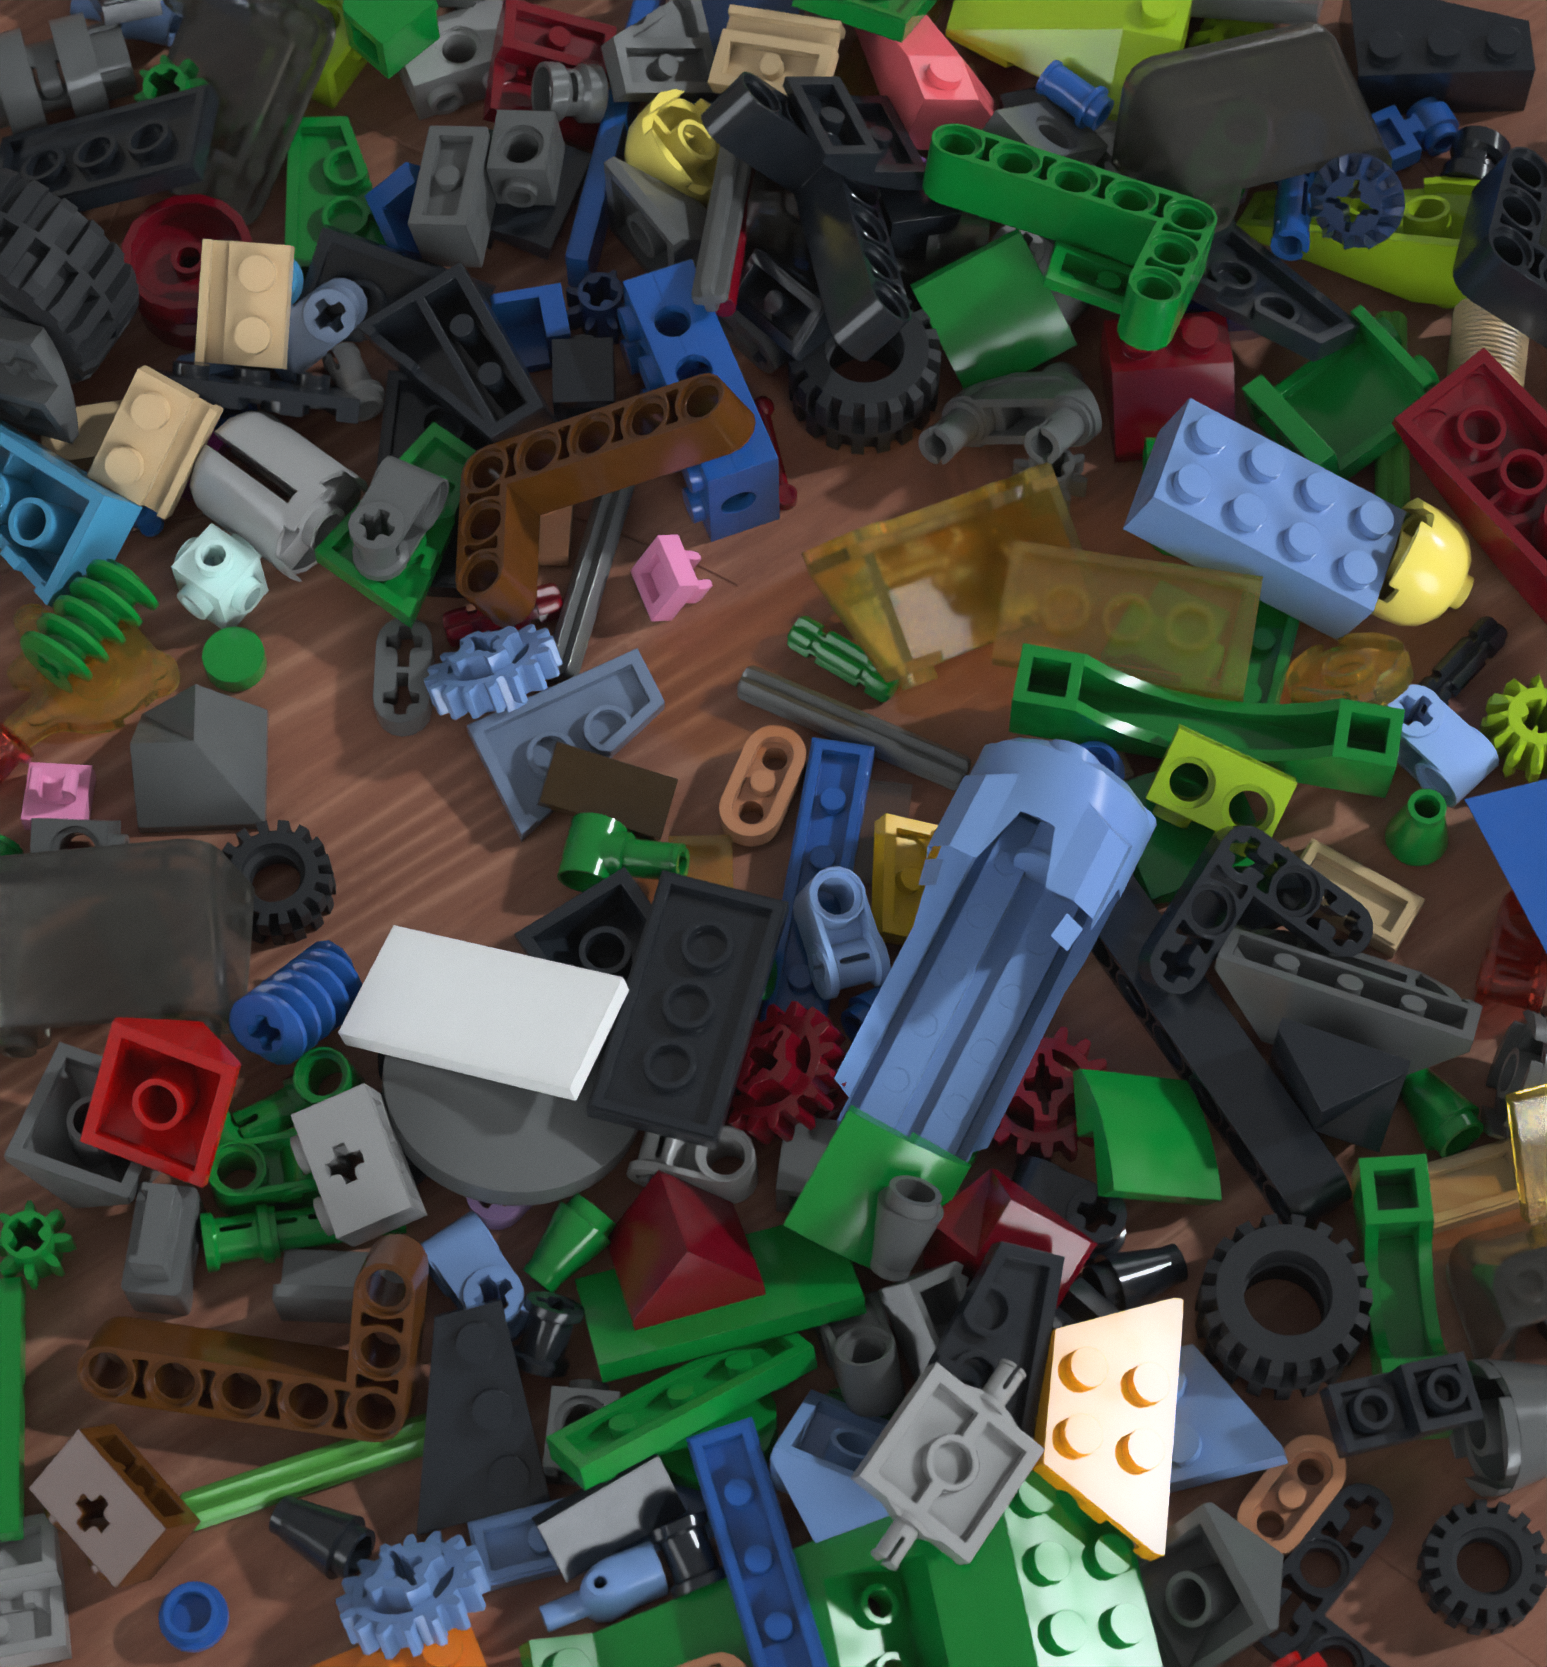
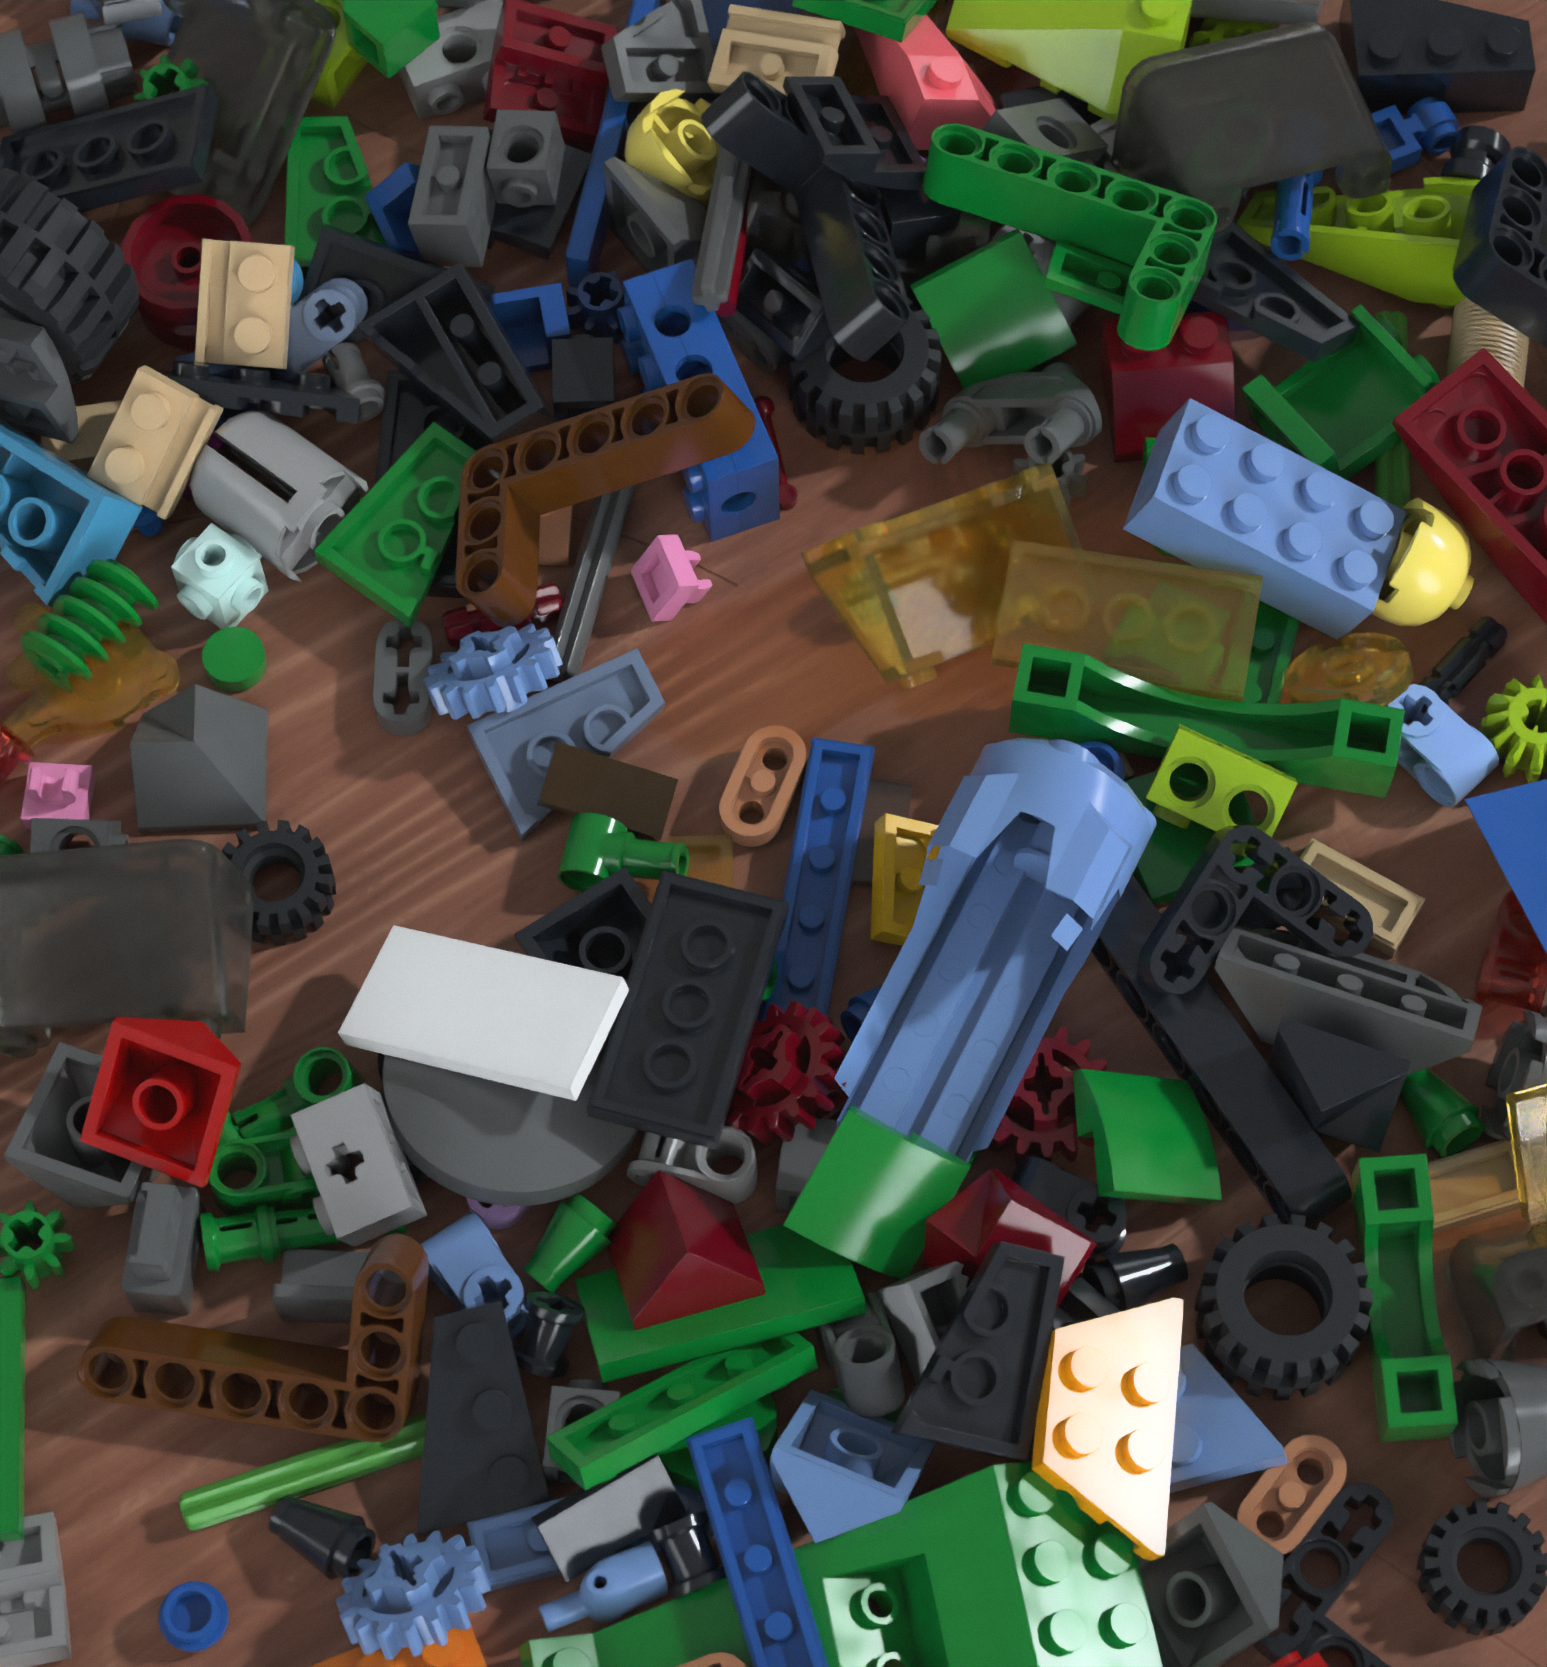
brick [29,1423,201,1588] -> none
blue piece [229,940,362,1065] -> none
dark grey piece [348,456,449,581] -> none
dark grey wheel [531,62,608,124] -> none
dark grey axle [737,665,971,791] -> none
green axle [787,616,901,702] -> none
light blue piece [793,866,891,1000] -> none
light grey plate [850,1359,1045,1571] -> none
dark grey cone [870,1175,944,1282] -> none
blue pin [1035,60,1114,131] -> none
dark blue gear [1308,153,1405,250] -> none
black slope [1319,1351,1485,1459] -> none
green cone [1385,789,1449,866] -> none

